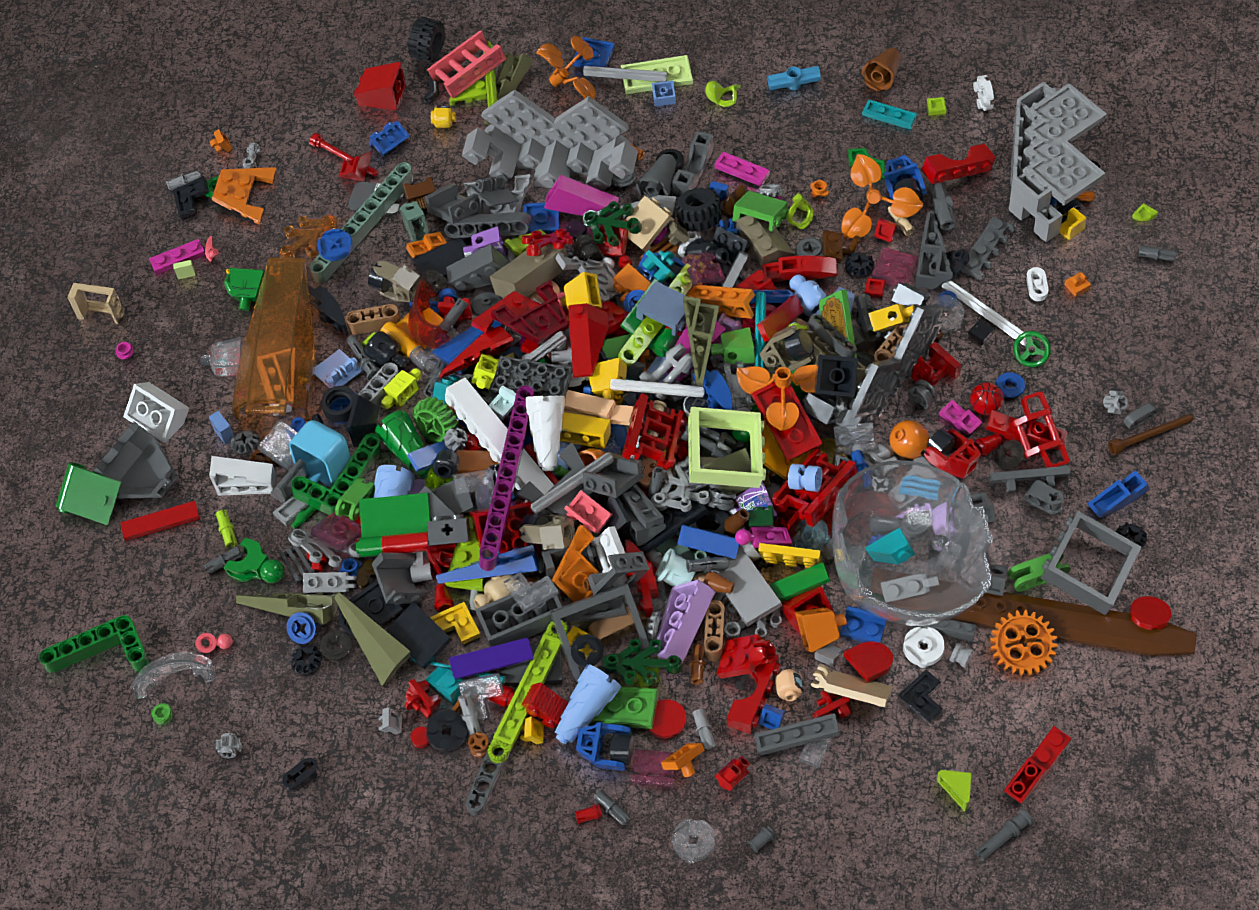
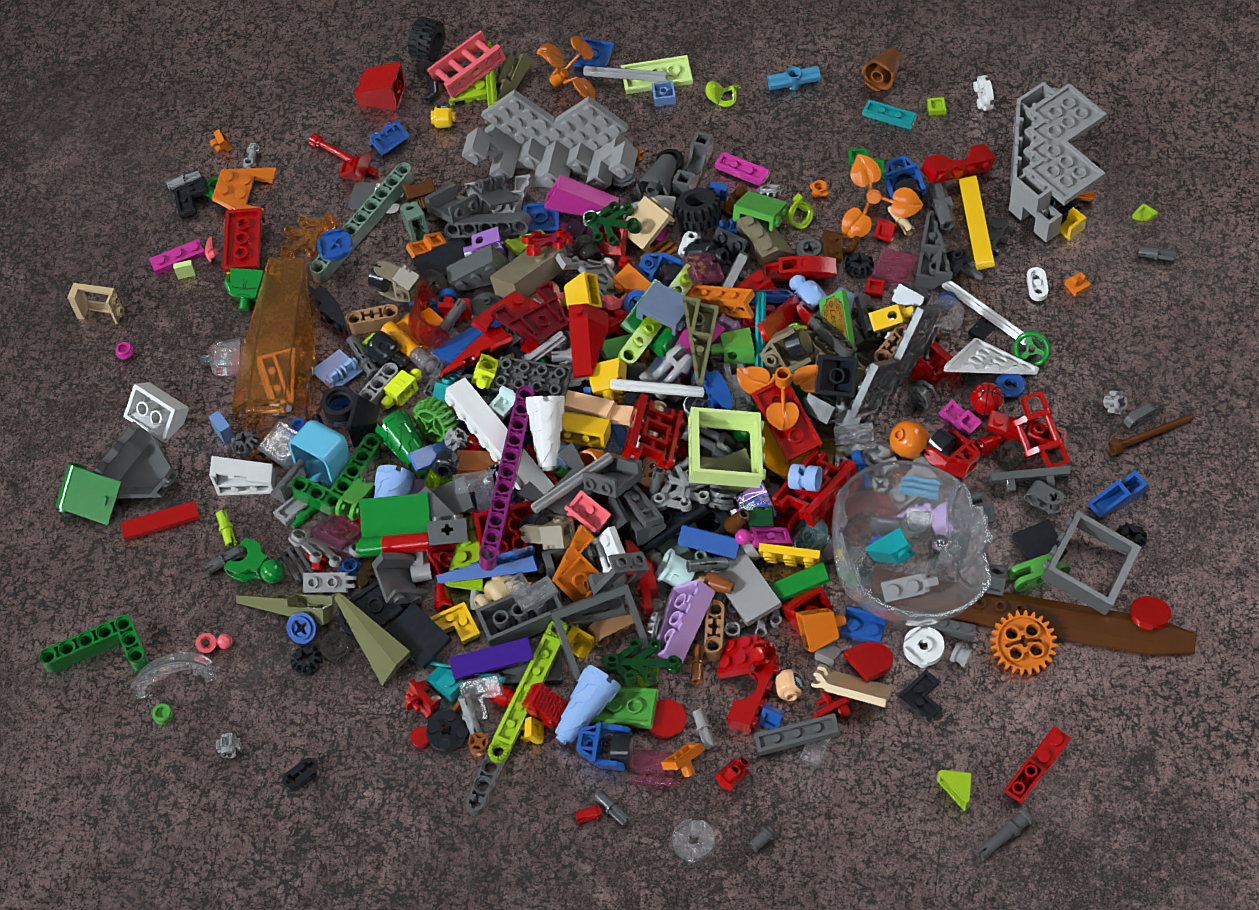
light grey tile [379,707,402,735] -> none
black gear [570,634,603,667] -> none
teal hips [642,250,676,283] -> none
dark tan tile [667,220,690,246] -> none
none -> red plate [222,208,265,272]
none -> coral plate [601,294,625,310]
none -> red slope [796,301,816,331]
none -> white tile [943,338,1039,375]
none -> yellow beam [959,175,995,271]
none -> black tile [1013,519,1067,561]

